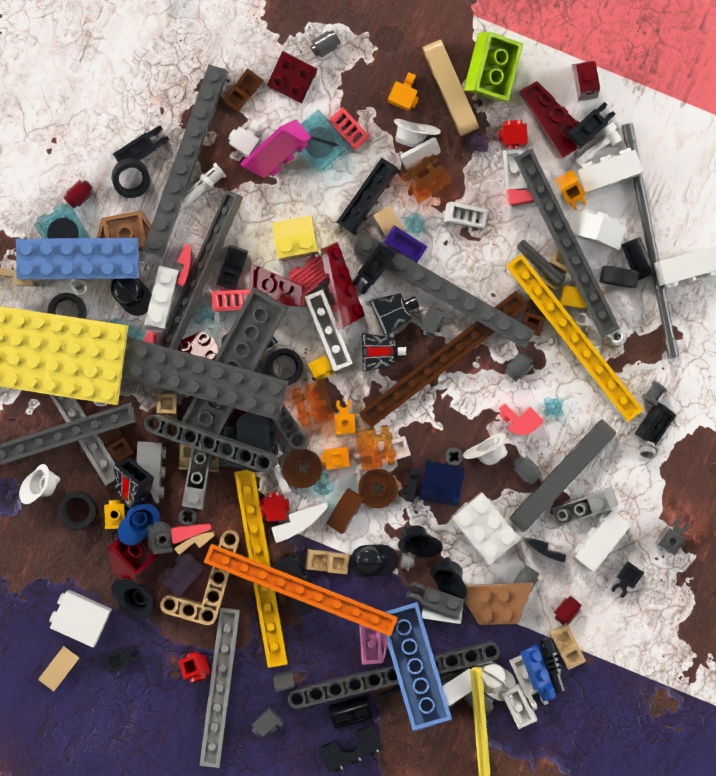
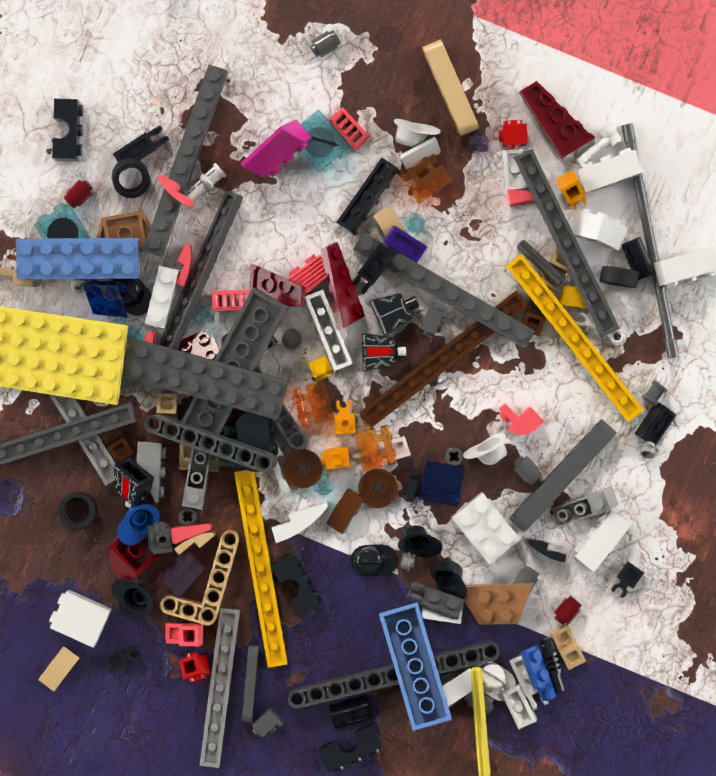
white piece [19,464,60,504] -> none
black tyre [47,292,87,319] -> none
yellow brick [104,500,127,529] -> none
orange plate [204,544,398,637] -> none
black slope [216,245,249,290] -> none
reddish brown slope [223,68,264,112] -> none
white brick [228,120,261,157] -> none
red brick [260,492,290,522] -> none
black tyre [266,348,303,385] -> none
dark red hinge [267,51,318,104] -> none
light yellow slope [272,215,319,262] -> none
dark grey slope [273,670,296,692] -> none
tan slope [305,549,349,574] -> none
bright pink wing [359,625,388,665] -> none
light orange brick [387,72,419,111] -> none
white slope [444,202,488,229] -> none
lime brick [464,32,523,102] -> none
dark grey brick [504,353,533,382] -> none
clear light blue plate [543,397,563,417] -> none
black hinge [566,102,616,150] -> none
dark red torso [572,61,600,102] -> none
dark grey brick [655,517,690,555] -> none
none -> black arch [52,98,84,161]
none -> clear blue hinge [82,279,128,318]
none -> coral slope [157,174,195,209]
none -> coral brick [166,622,203,647]
none -> dark grey beam [242,645,259,723]
none -> dark grey plate [282,329,302,349]

